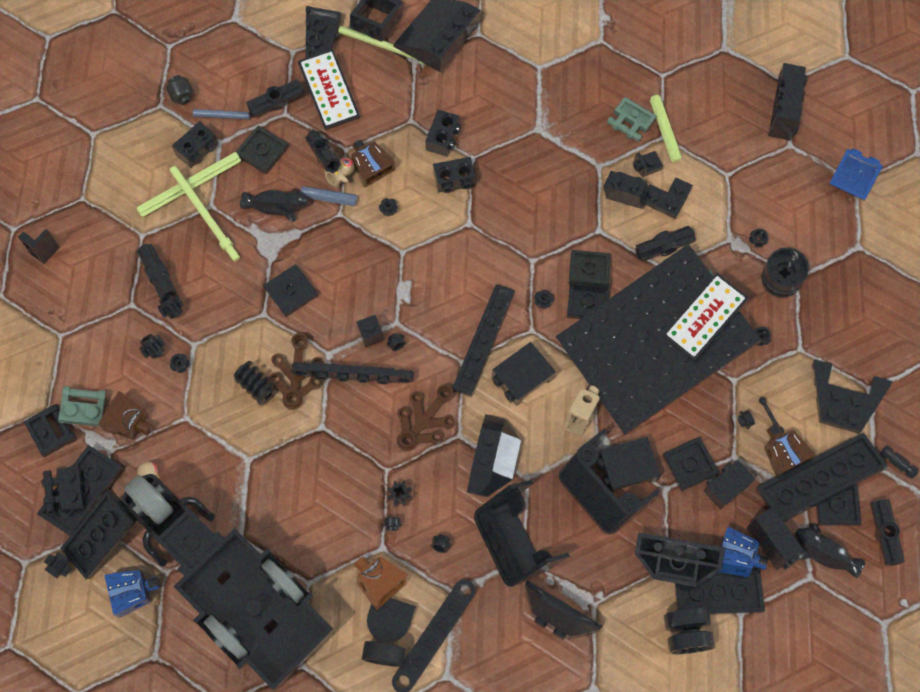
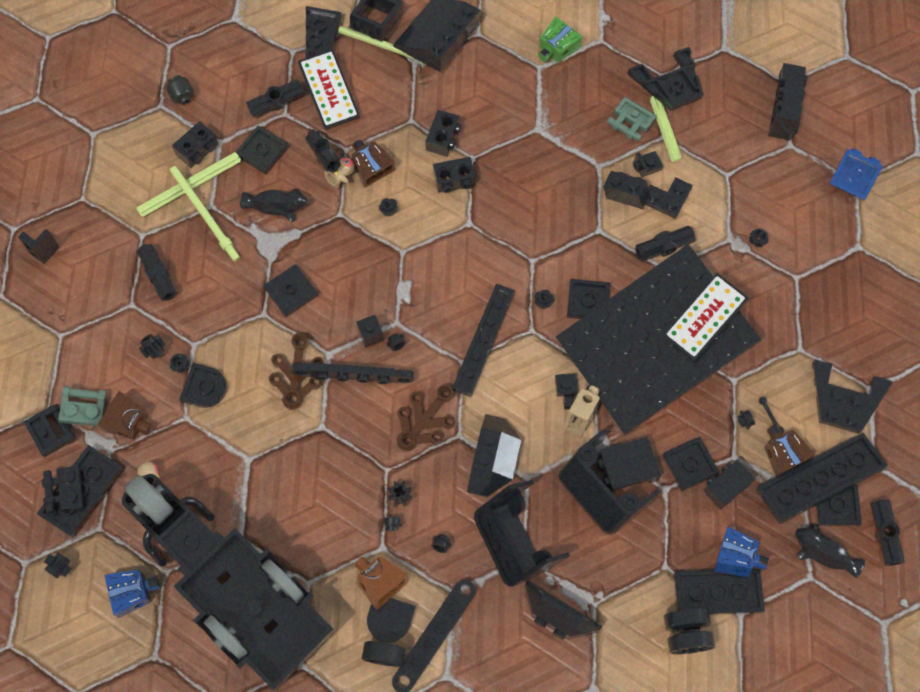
black tile [60,489,138,579] -> none
black gear [157,294,184,319] -> none
sand blue bar [193,109,250,120] -> none
black piece [234,360,277,405] -> none
sand blue axle [300,186,357,206] -> none
black panel [491,342,556,406] -> none
pearl dark grey tile [568,250,610,289] -> none
black wedge [635,532,725,587] -> none
black brick [747,507,804,570] -> none
black plate [755,327,771,346] -> none
black wheel [761,247,809,298] -> none
black axle [880,445,919,479] -> none
none -> black tile [179,363,227,408]
none -> bright green torso [538,17,583,62]
none -> black plate [555,374,578,410]
none -> black wing [627,47,703,111]

